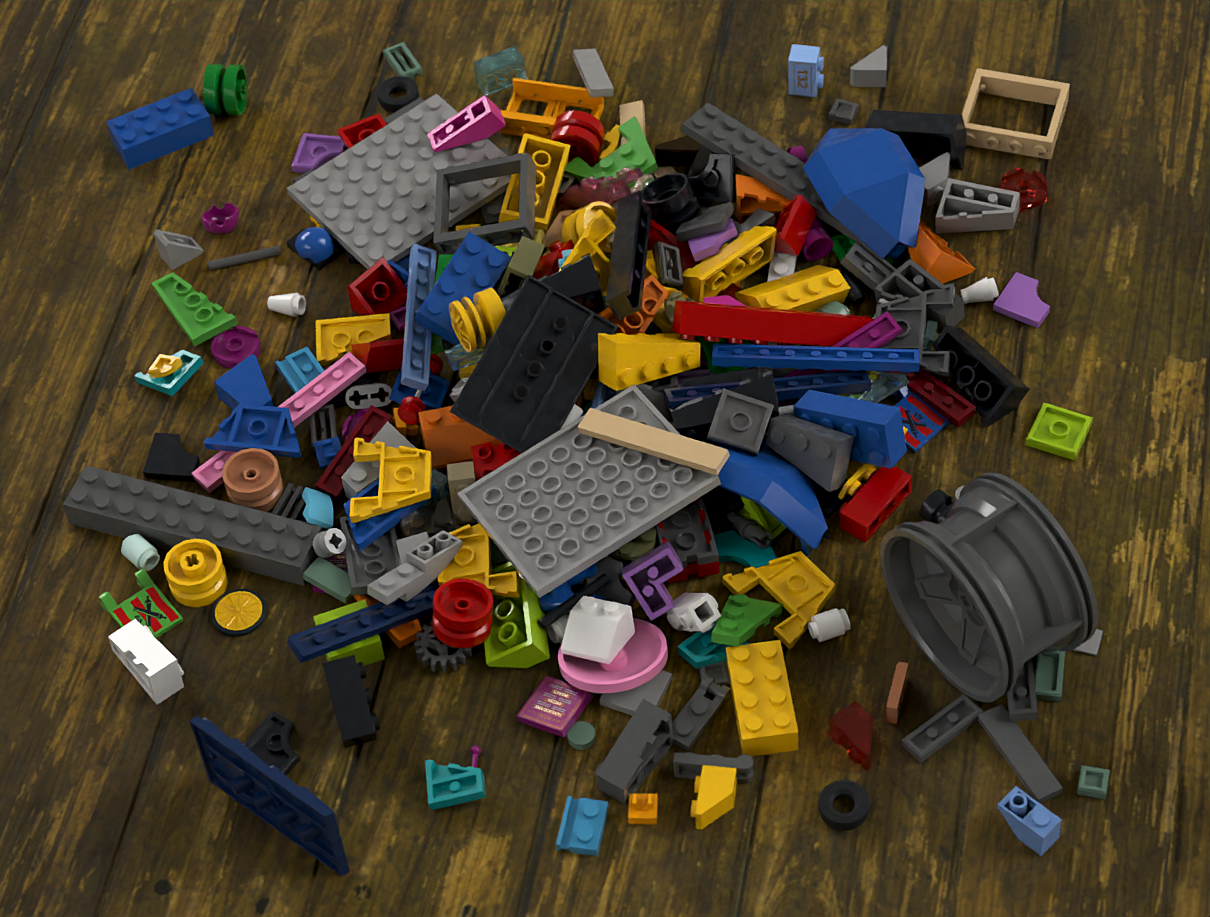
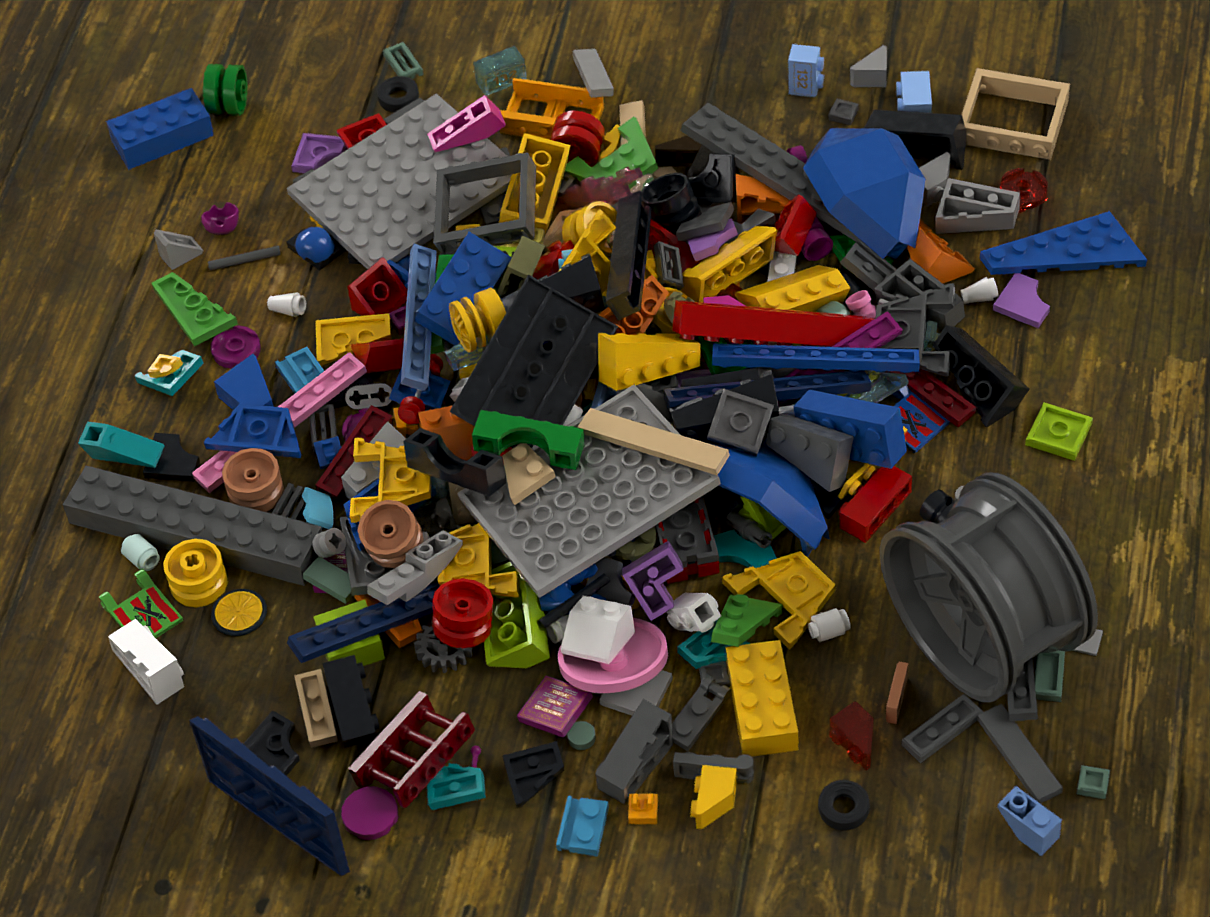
none -> teal slope [78,421,165,468]
none -> tan plate [294,669,338,748]
none -> magenta tile [341,787,398,840]
none -> dark red fence [348,691,475,808]
none -> nougat wheel [358,500,424,568]
none -> black arch [403,428,506,497]
none -> green arch [472,410,585,470]
none -> black wing [502,741,564,808]
none -> tan wing [503,443,556,505]
none -> bright pink wheel [845,290,876,319]
none -> light blue brick [896,71,932,113]
none -> blue wing [980,211,1147,275]

